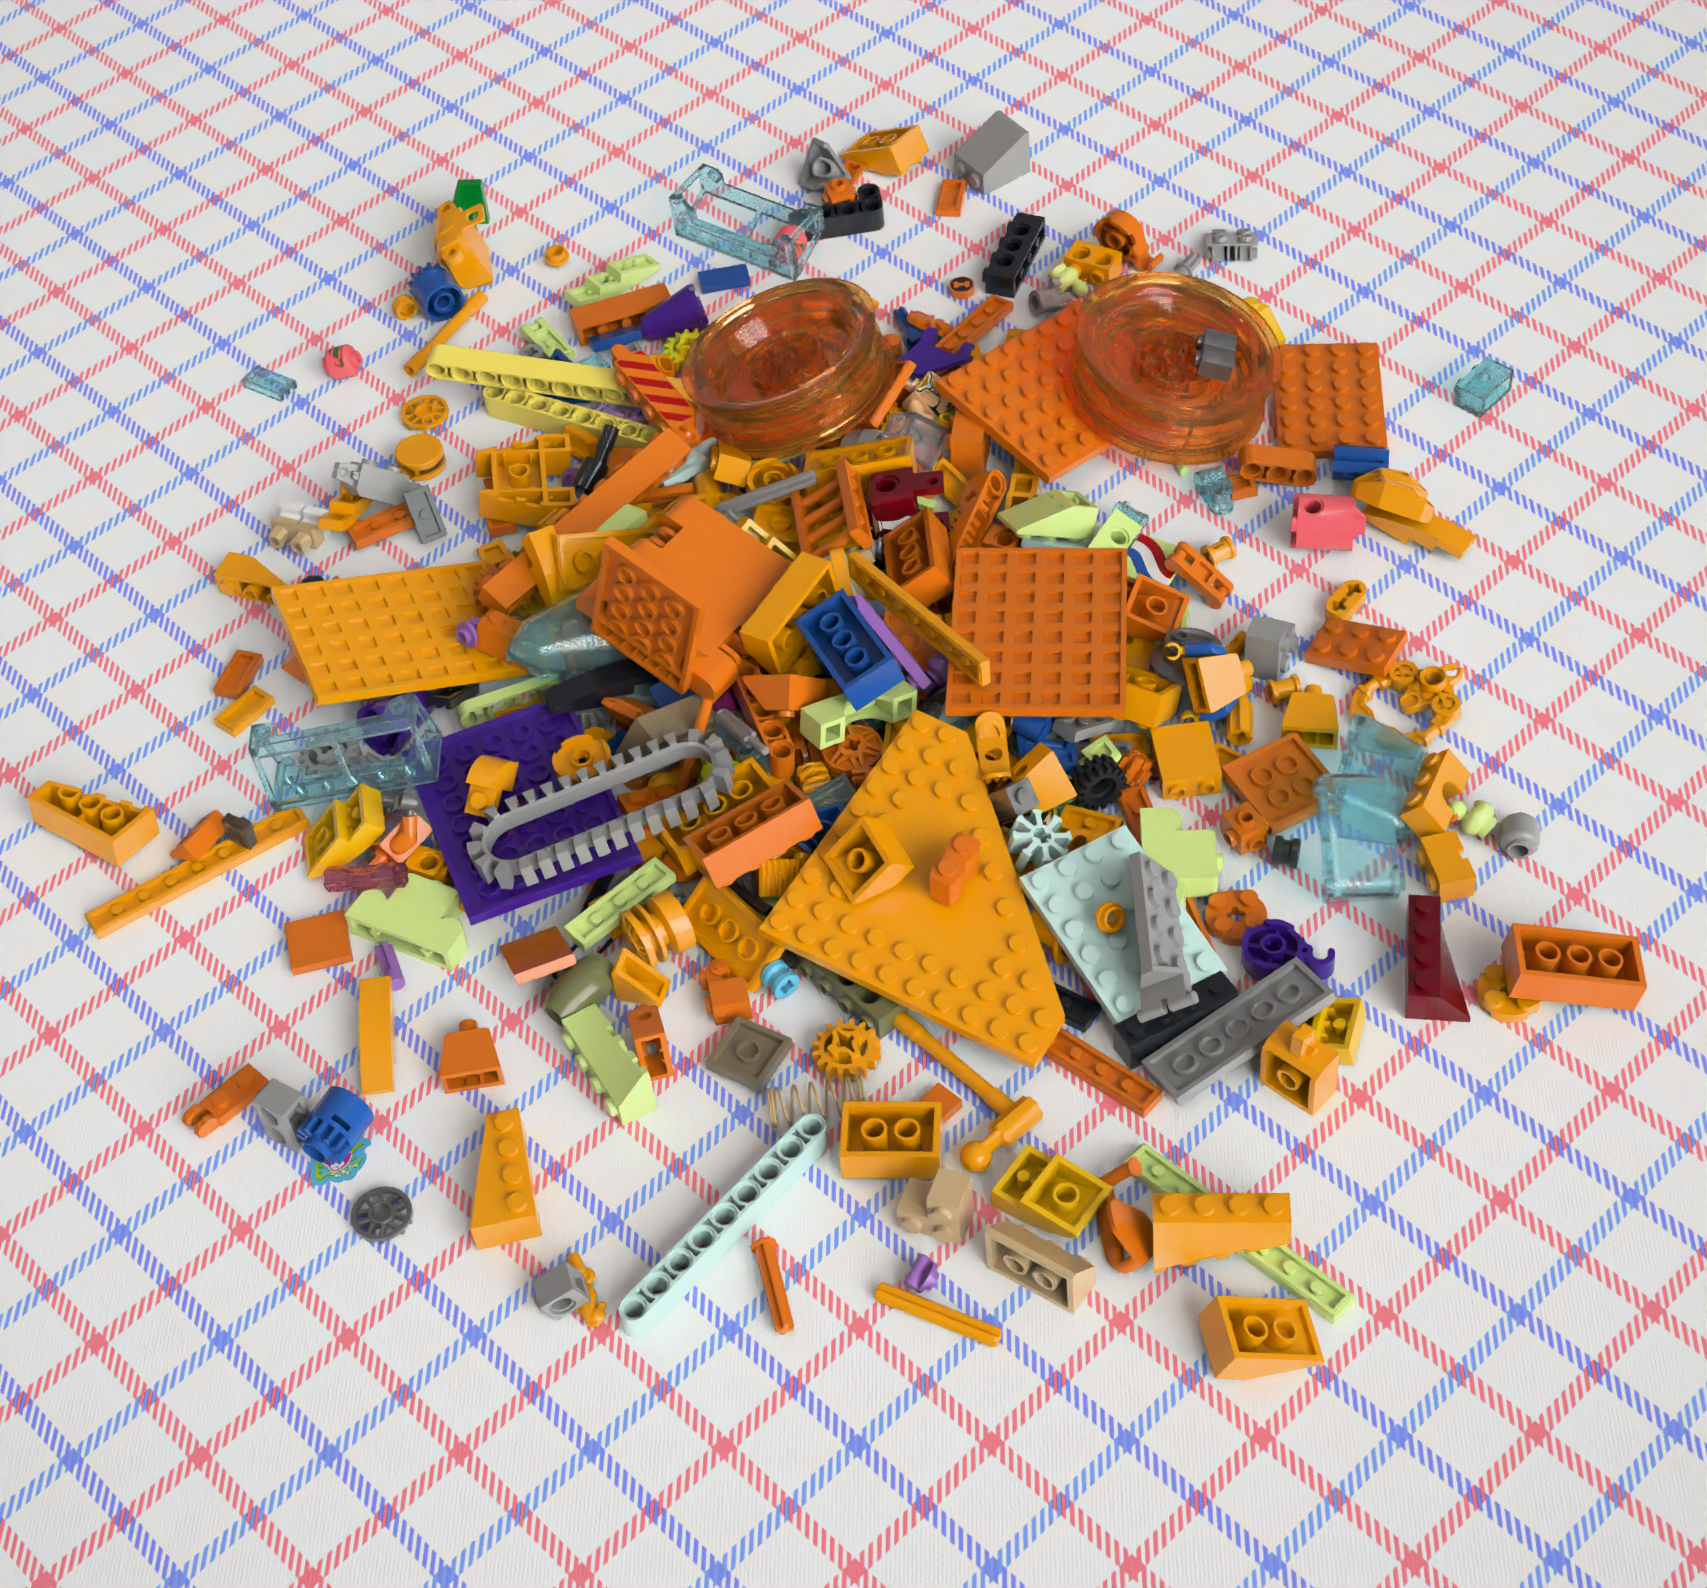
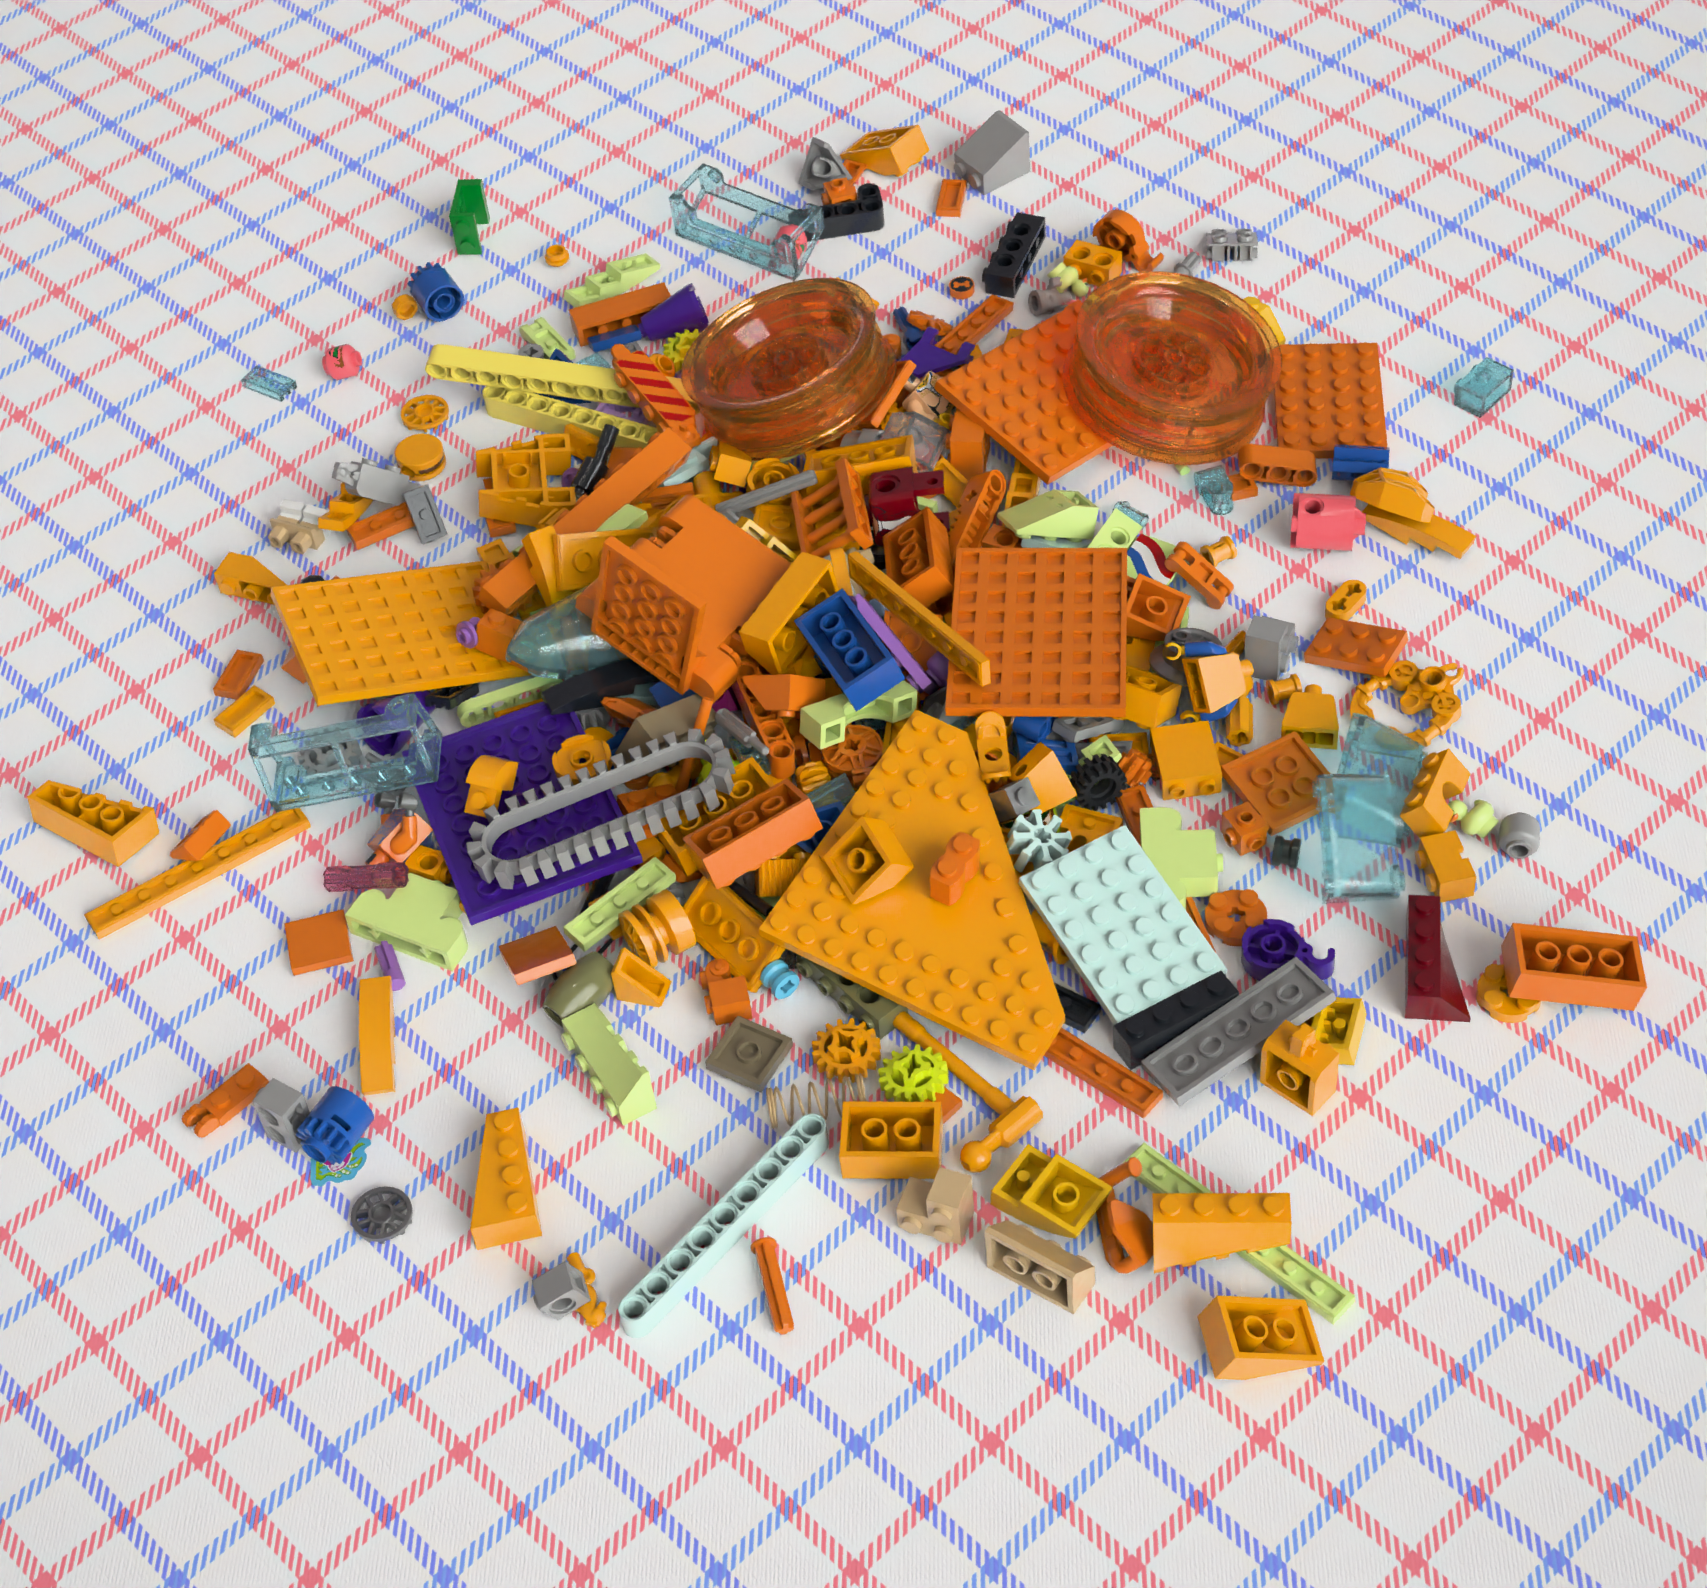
clear smoke plate [221,813,258,850] -> none
yellow slope [304,783,385,879] -> none
light orange piece [403,290,488,377] -> none
light orange piece [433,201,493,289] -> none
orange torso [439,1019,505,1094] -> none
orange torso [627,1004,674,1081] -> none
blue tile [698,263,751,294] -> none
light grey bush [869,537,883,562] -> none
light orange axle [875,1282,1002,1347] -> none
medium lavender plate [903,1253,940,1293] -> none
light orange plate [1095,901,1126,933] -> none
light grey hinge [1129,851,1199,1023] -> none
flat silver brick [1193,327,1237,382] -> none
none -> neon yellow gear [878,1044,949,1102]

